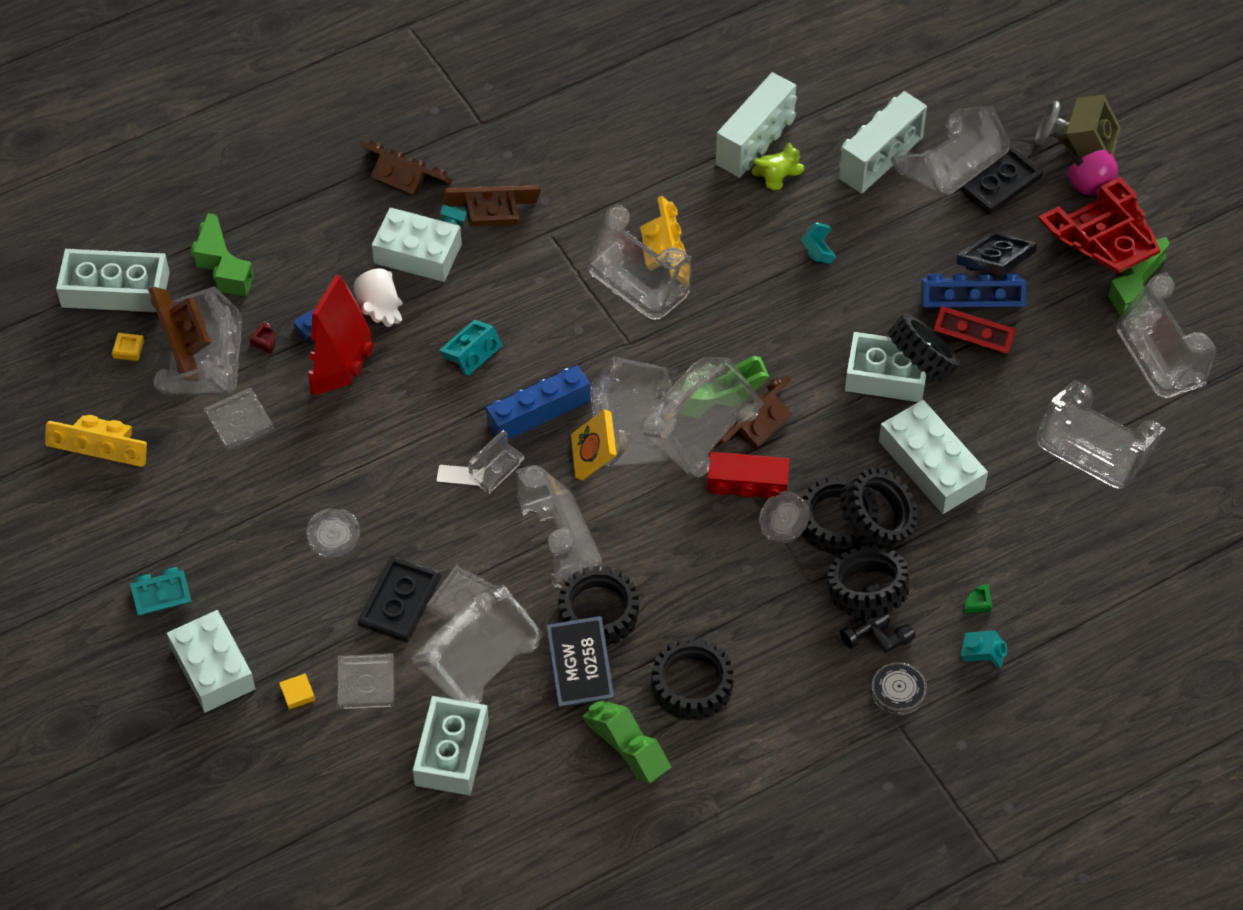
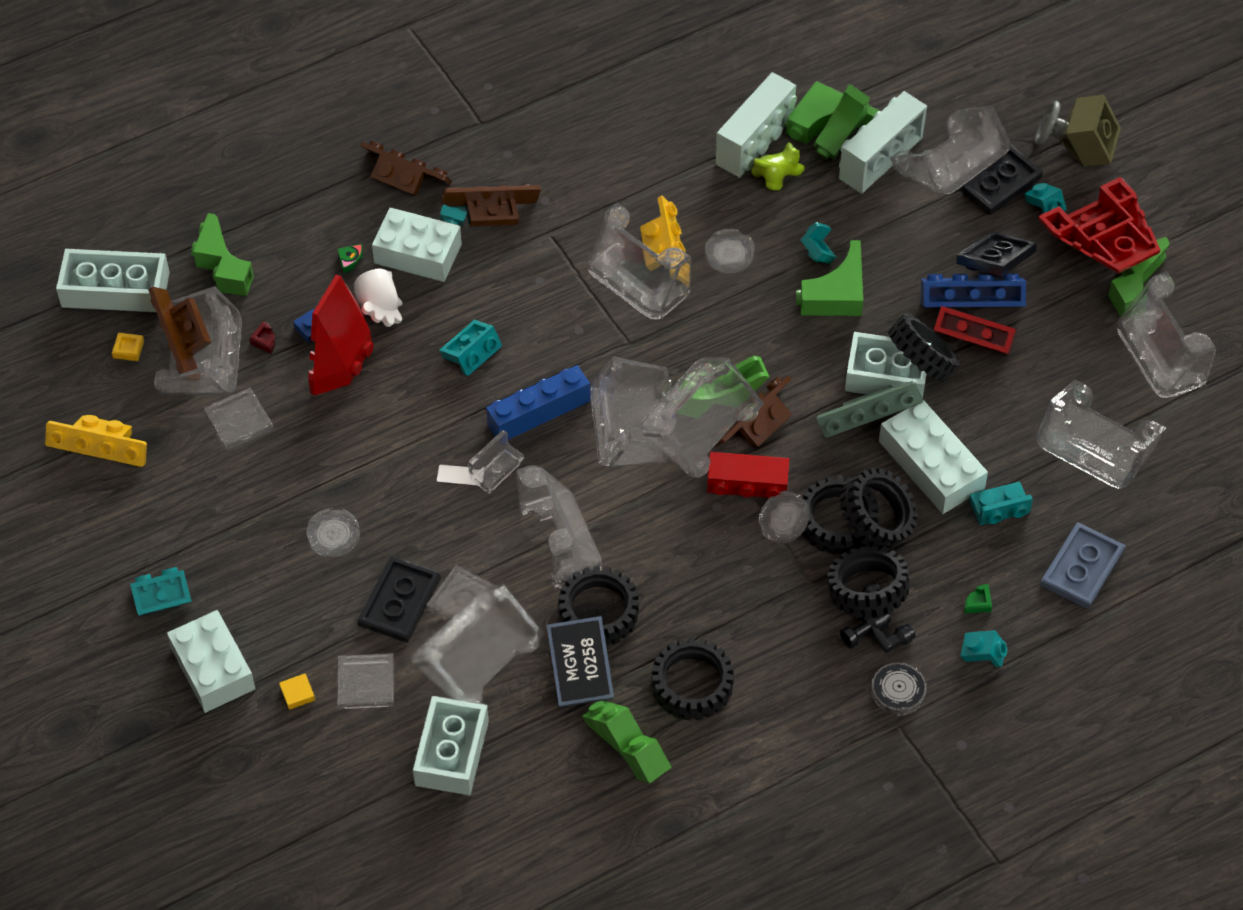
yellow tile [571,409,617,481] -> none
dark pink cylinder [1067,150,1118,197] -> none
none -> green tile [338,244,363,273]
none -> clear tile [705,229,754,273]
none -> bright green arch [786,81,879,144]
none -> bright green arch [796,240,863,316]
none -> bright green arch [814,84,870,160]
none -> sand green bracket [817,381,923,438]
none -> teal bracket [969,482,1033,525]
none -> teal bracket [1024,183,1066,214]
none -> sand blue tile [1040,522,1126,609]

